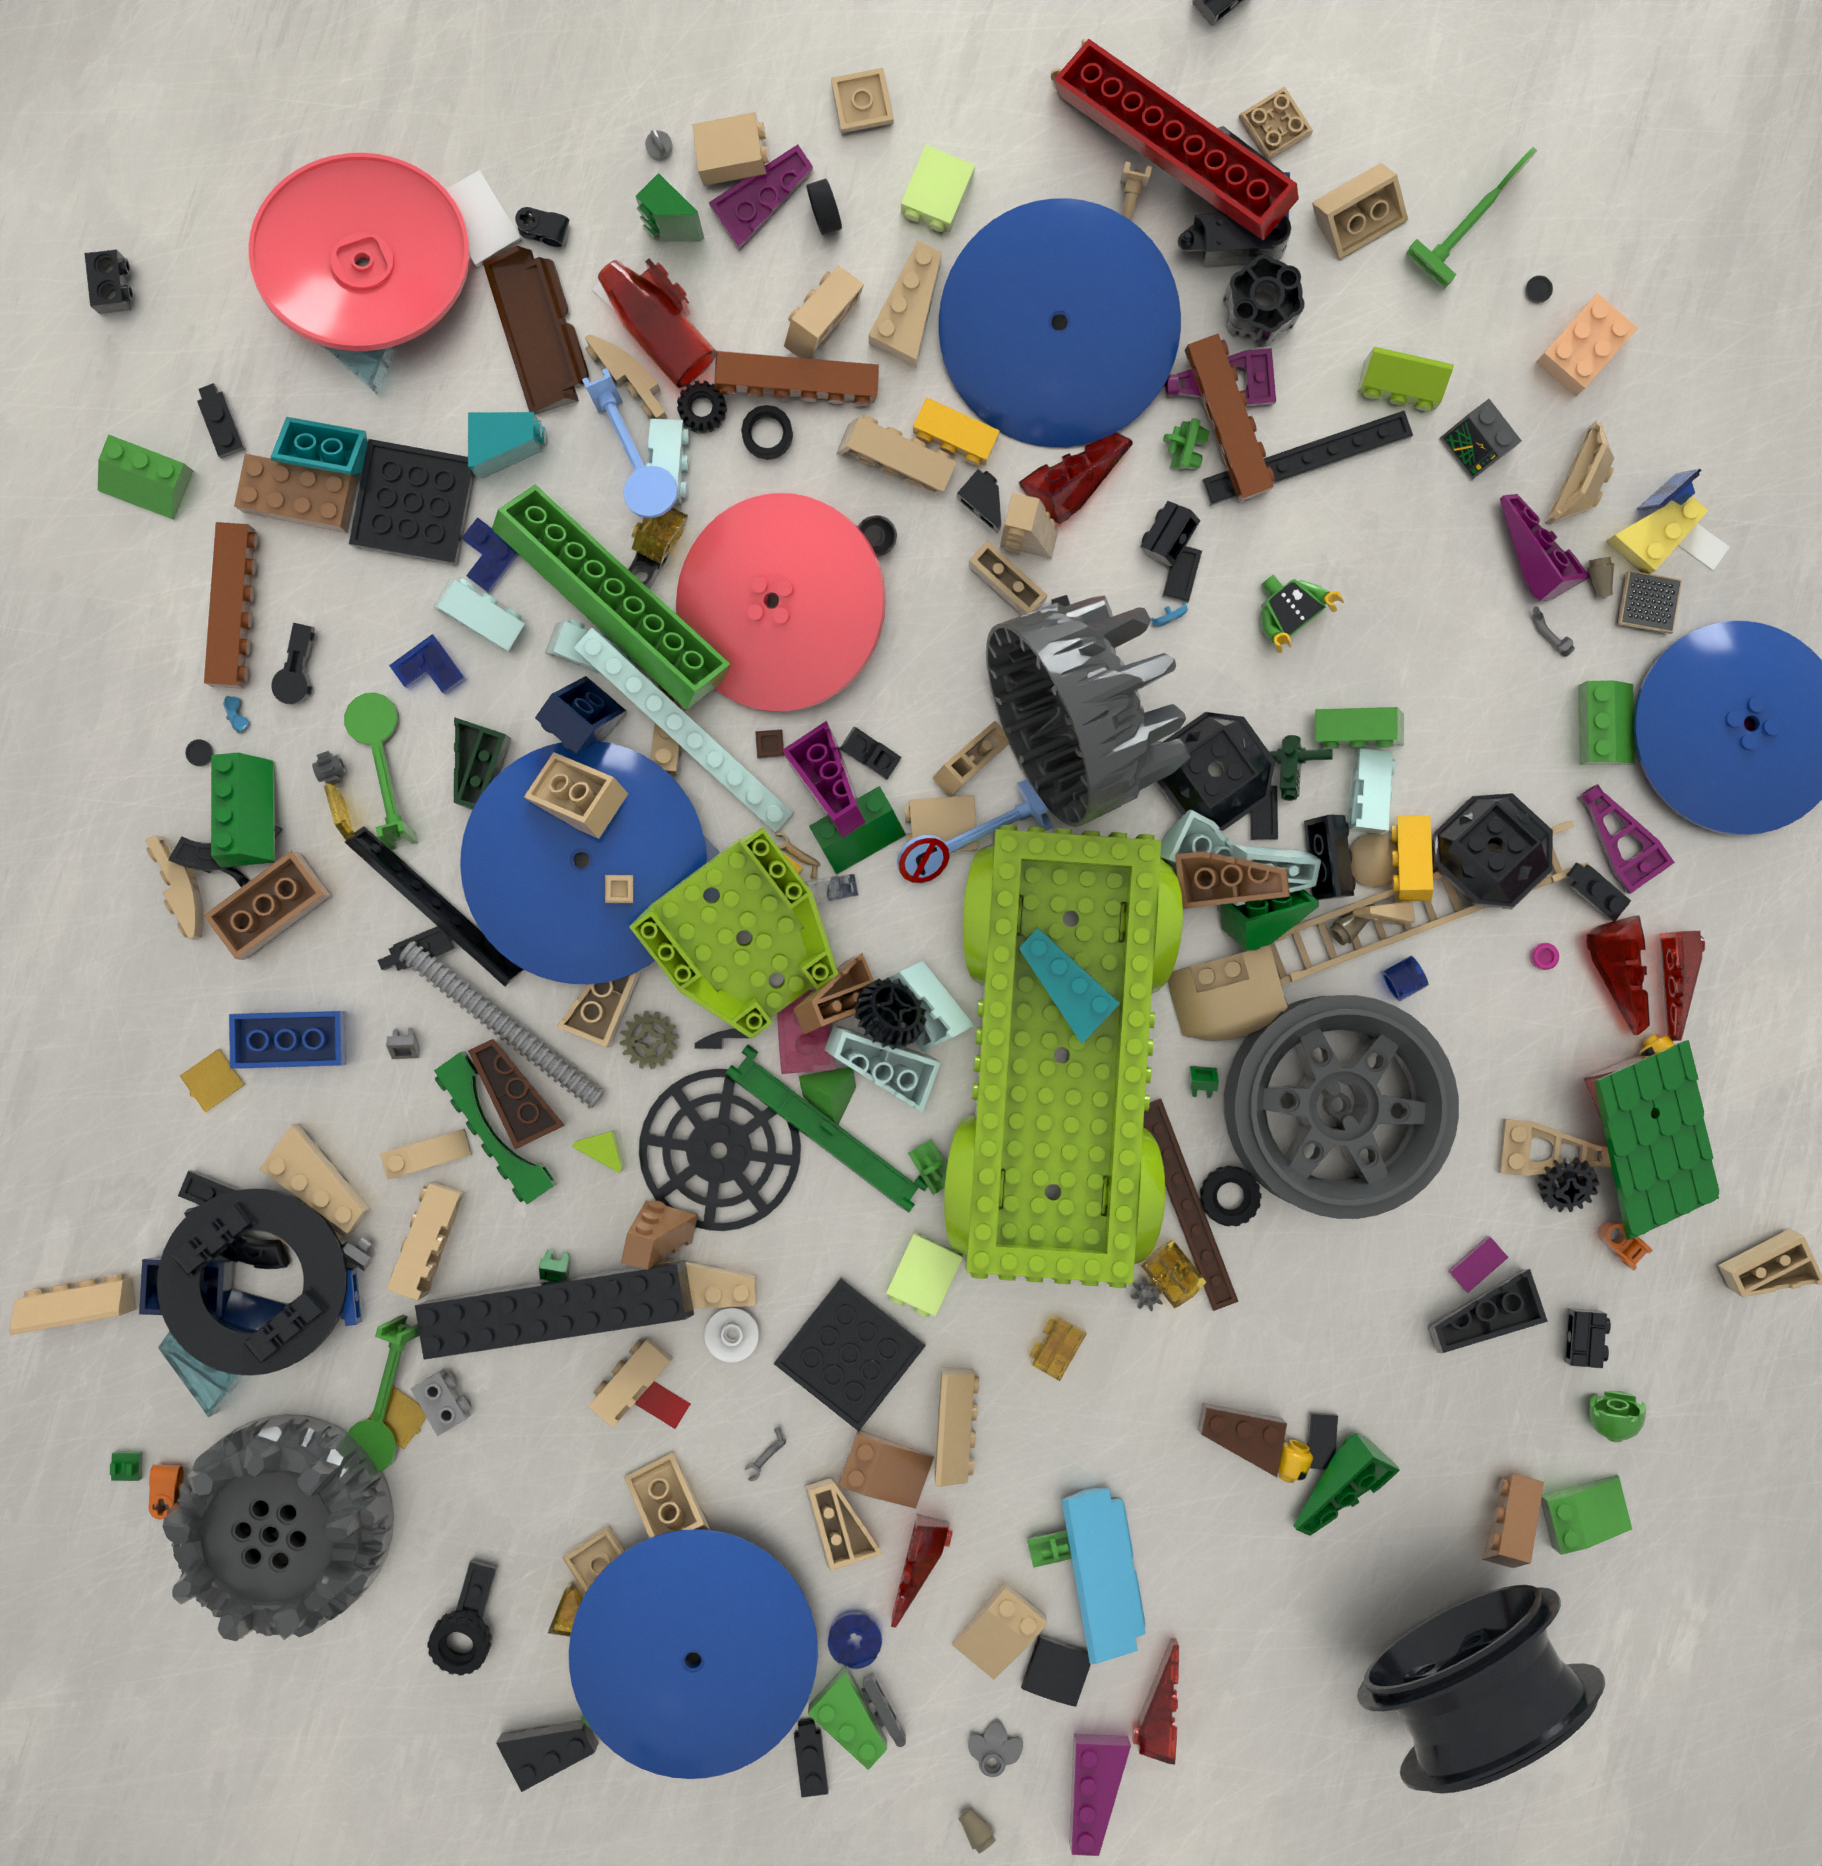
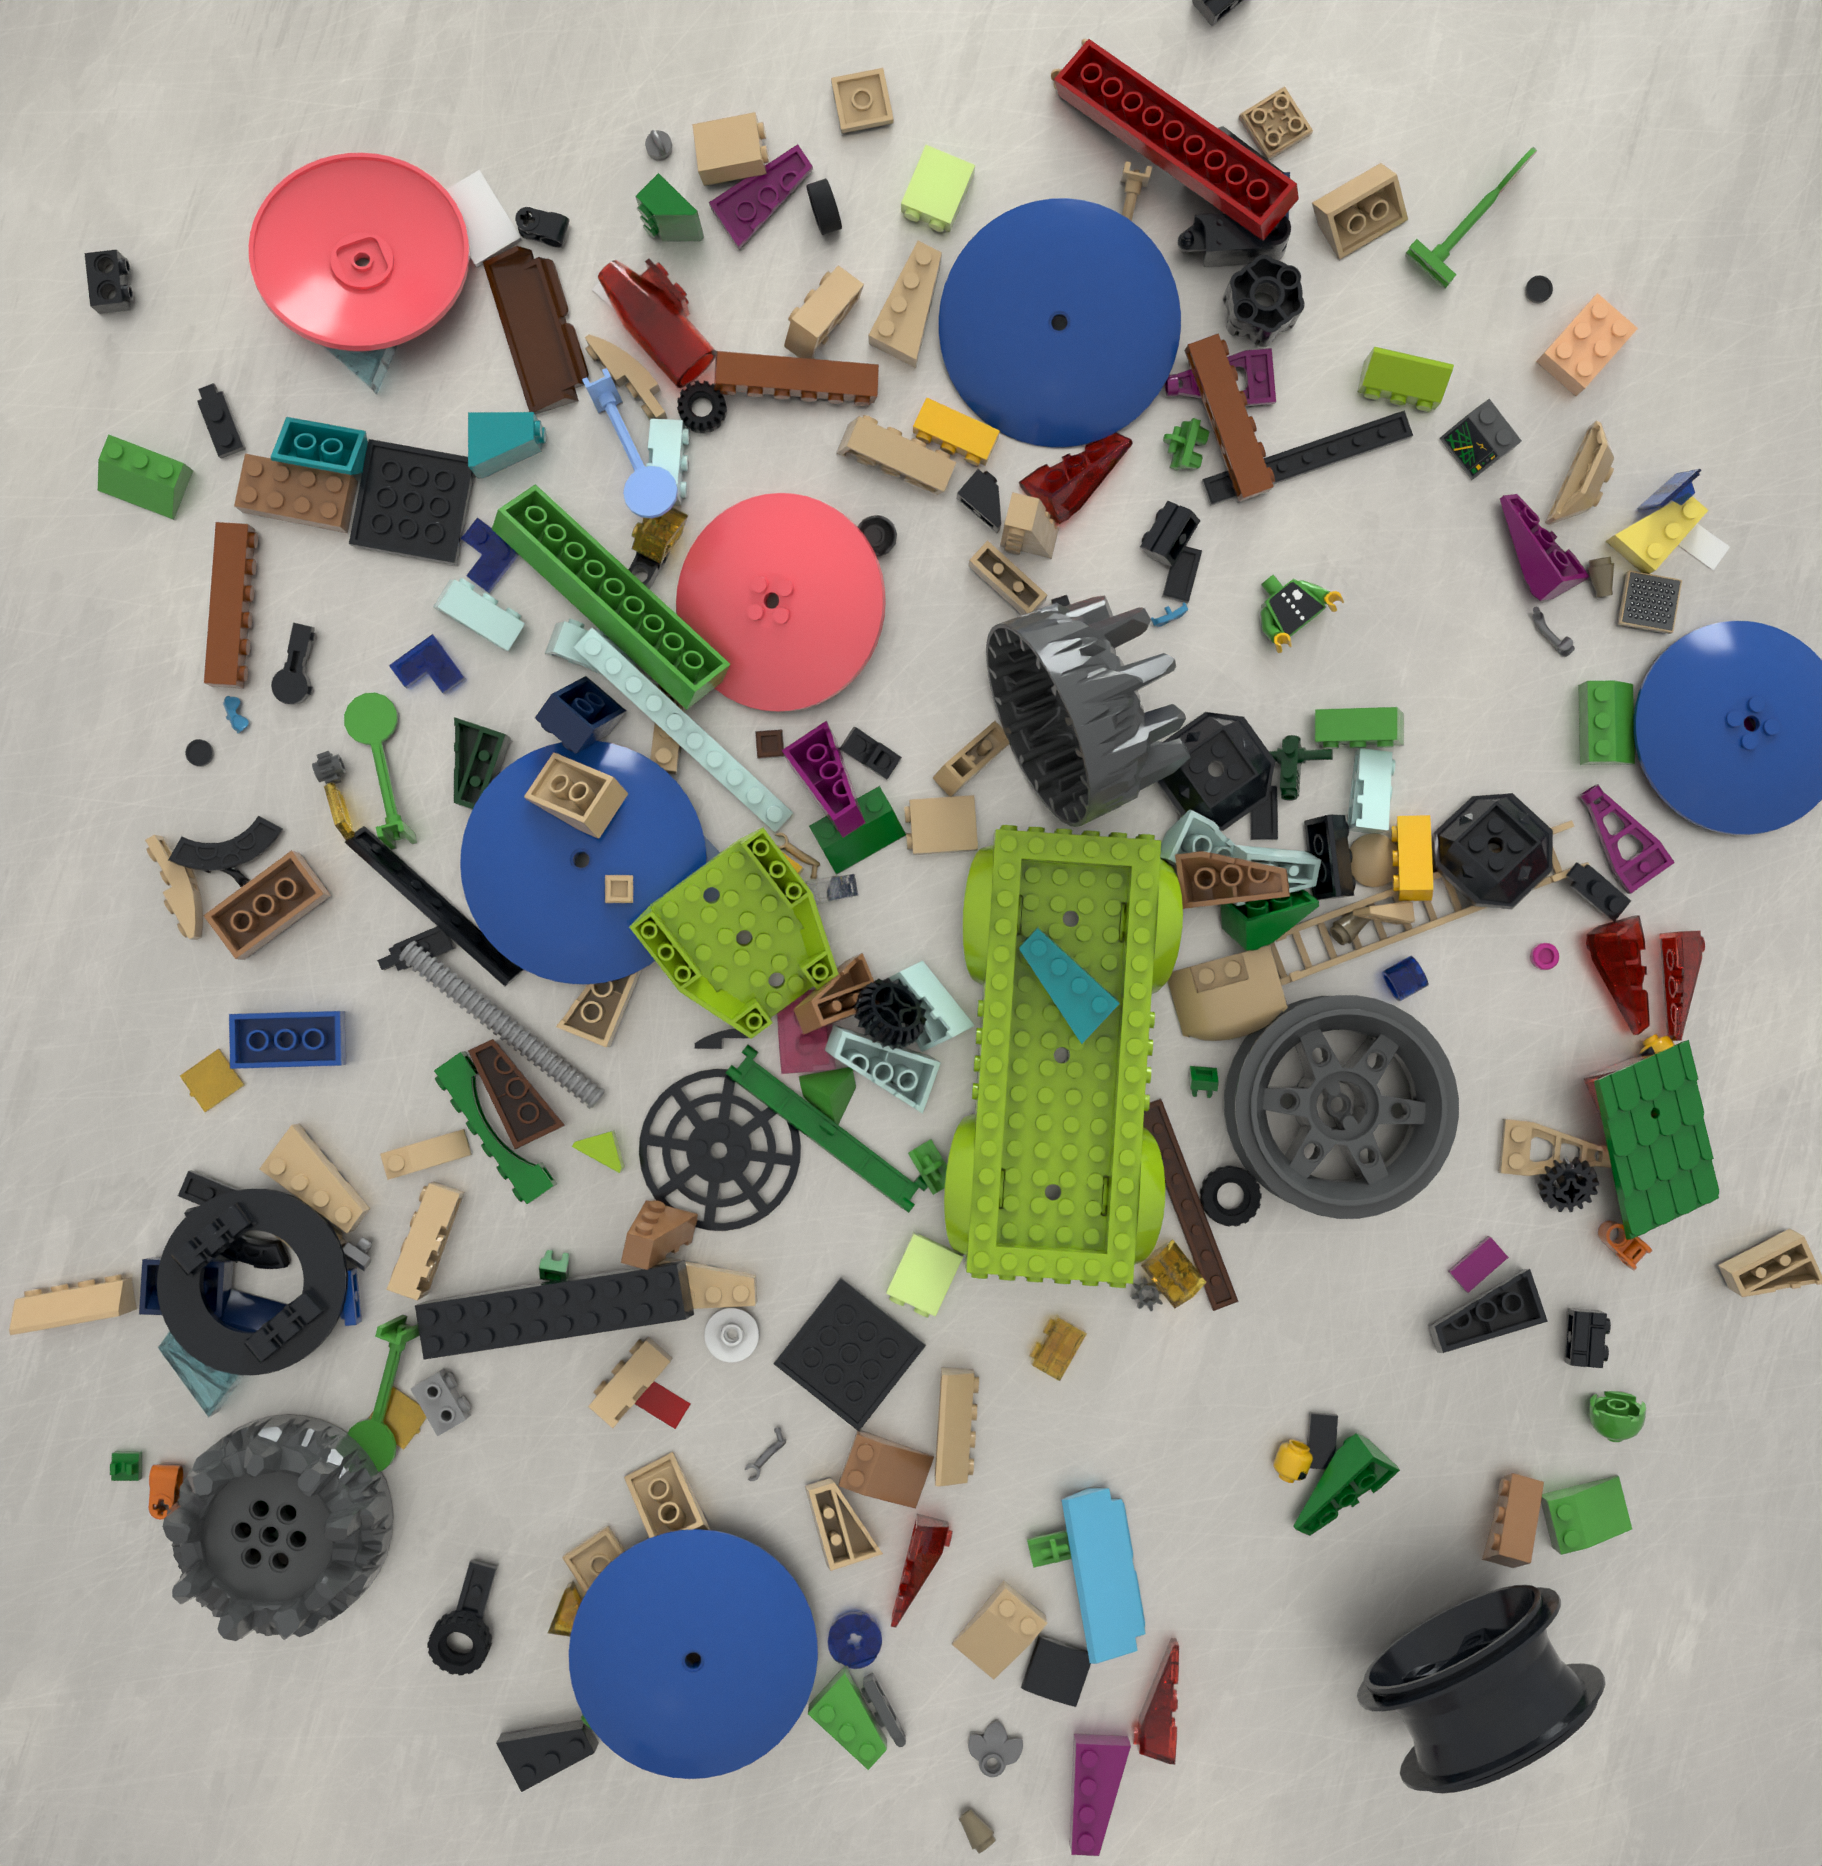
green slope [211,752,275,868] -> none
flat silver tile [386,1028,419,1059] -> none
olive gear [619,1011,679,1069] -> none
black tyre [741,405,793,460] -> none
black hinge [794,1719,829,1798] -> none
light blue piece [897,779,1053,883] -> none
reddish brown wedge [1198,1403,1287,1477] -> none

